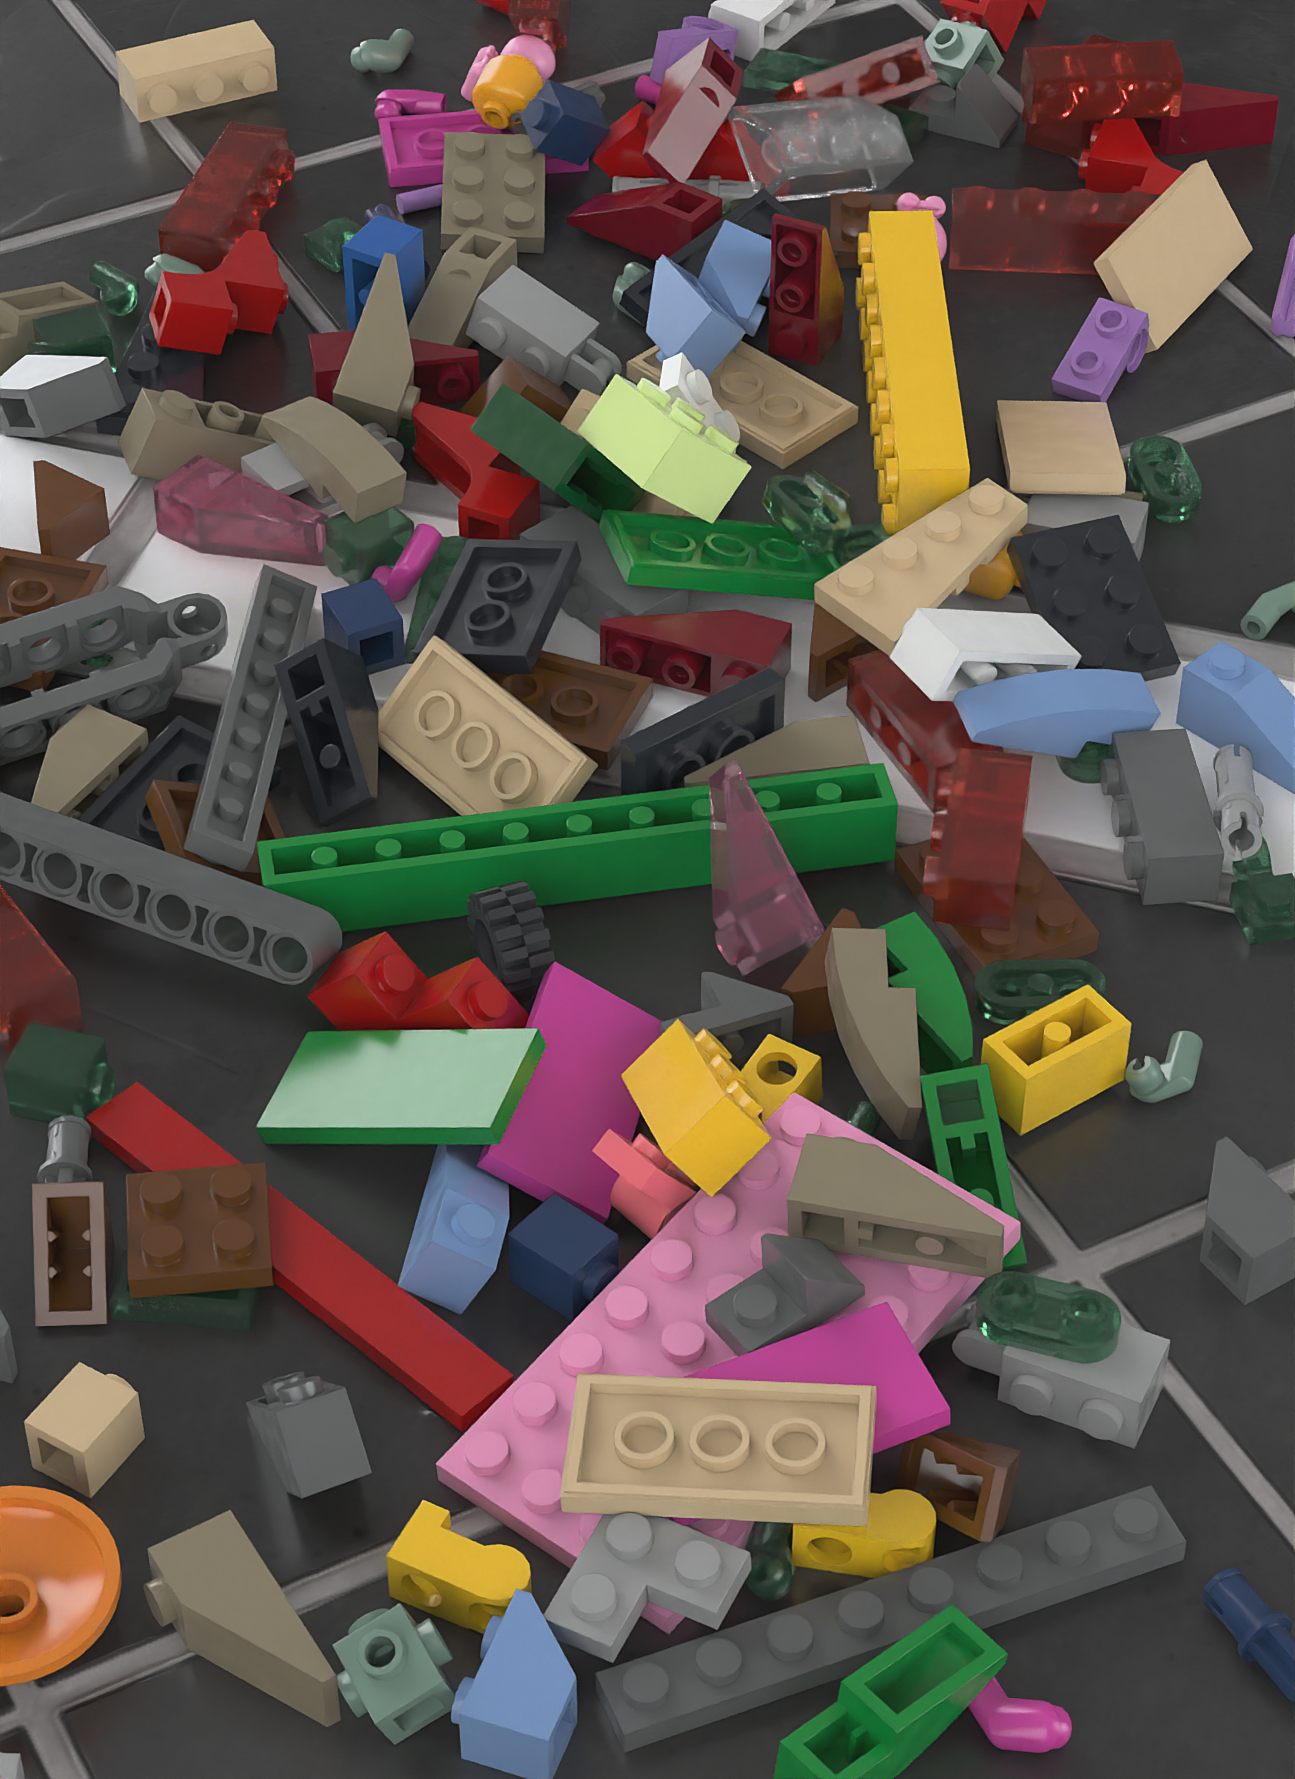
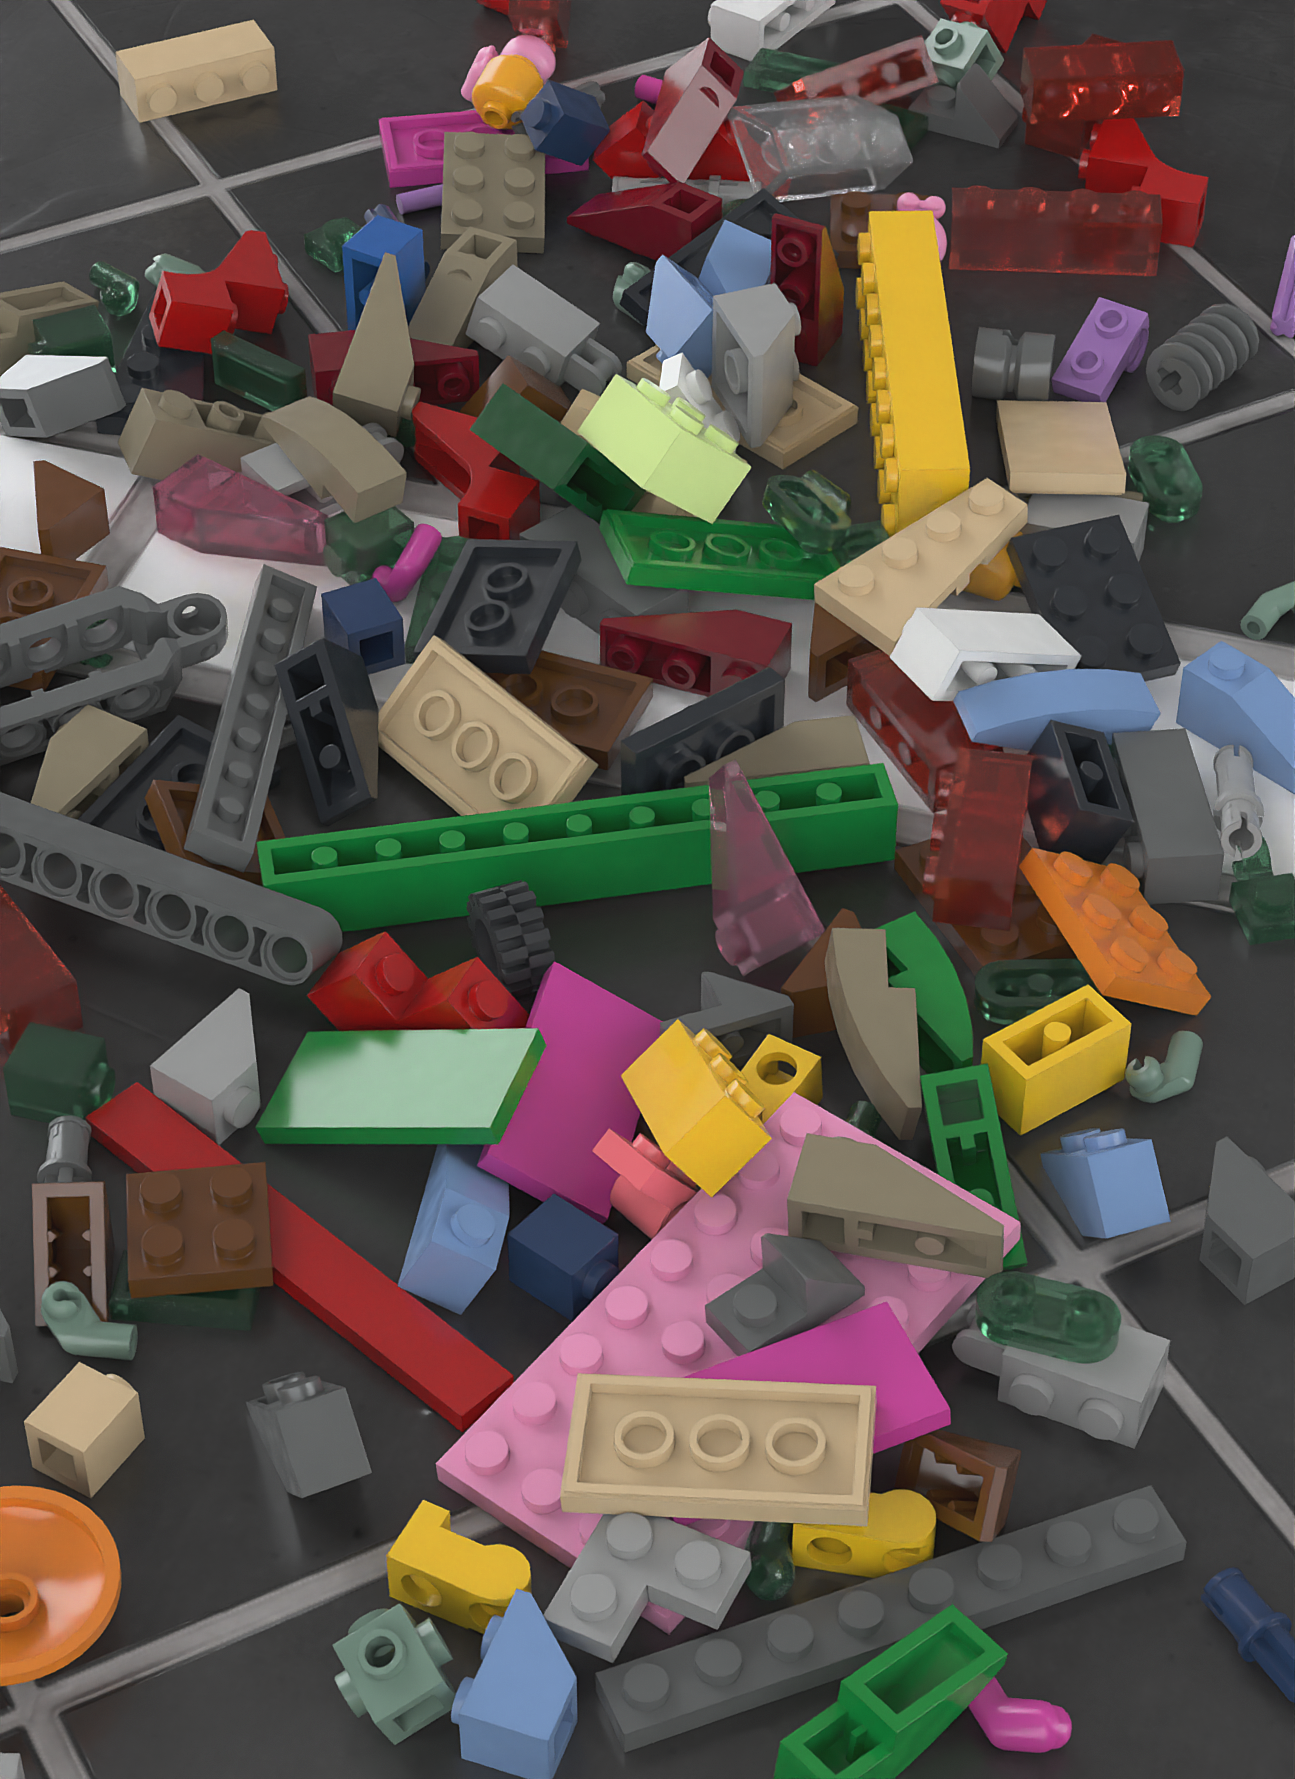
dark tan slope [143,1510,341,1727] -> none
clear red brick [158,121,295,273] -> none
sand green arm [350,29,415,73] -> none
dark pink arm [375,89,448,121] -> none
medium lavender plate [649,16,738,85] -> none
tan tile [1093,160,1253,353] -> none
dark red slope [1121,75,1280,156] -> none
none -> sand green arm [41,1281,138,1360]
none -> light grey slope [150,988,261,1145]
none -> clear green tile [211,330,307,411]
none -> light grey slope [712,283,801,448]
none -> dark grey wheel [971,327,1056,401]
none -> black brick [1015,720,1134,865]
none -> orange plate [1019,847,1211,1016]
none -> medium blue slope [1040,1128,1171,1239]
none -> dark grey piece [1146,304,1259,411]

